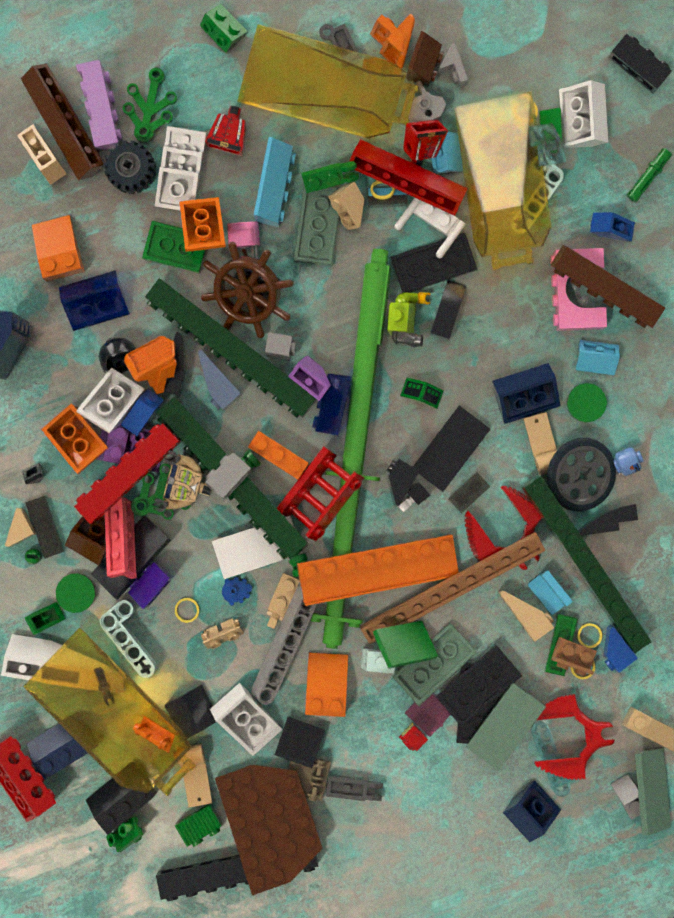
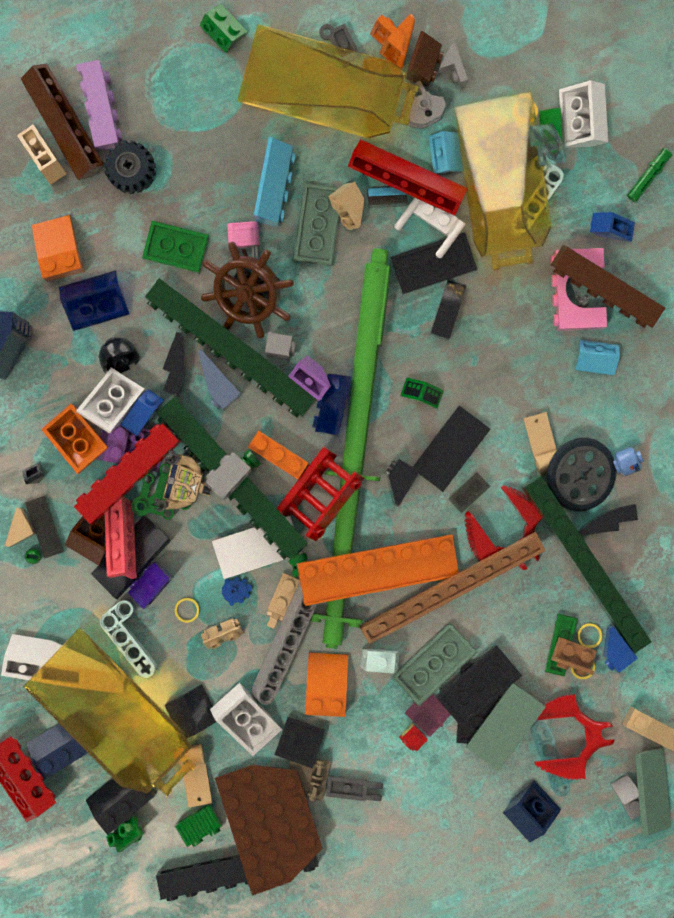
green slope [24,602,65,635] -> none
green tile [56,573,96,613] -> none
clear smoke piece [93,667,115,706] -> none
green plant [122,67,177,143] -> none
orange piece [124,336,177,394] -> none
orange hinge [133,716,175,753] -> none
white slope [155,126,207,210] -> none
orange slope [179,197,226,252] -> none
red torso [205,106,246,156] -> none
green hinge [301,161,359,193] -> none
light yellow piece [370,180,395,200] -> none
green tile [373,621,438,669] -> none
lime torso [387,292,431,348] -> none
black piece [398,482,431,512] -> none
red torso [403,120,448,167] -> none
dark blue slope [492,363,561,424] -> none
tan slope [498,590,554,642] -> none
medium azure panel [528,570,573,615] -> none
green tile [567,383,607,423] -> none
black brick [608,33,672,94] -> none

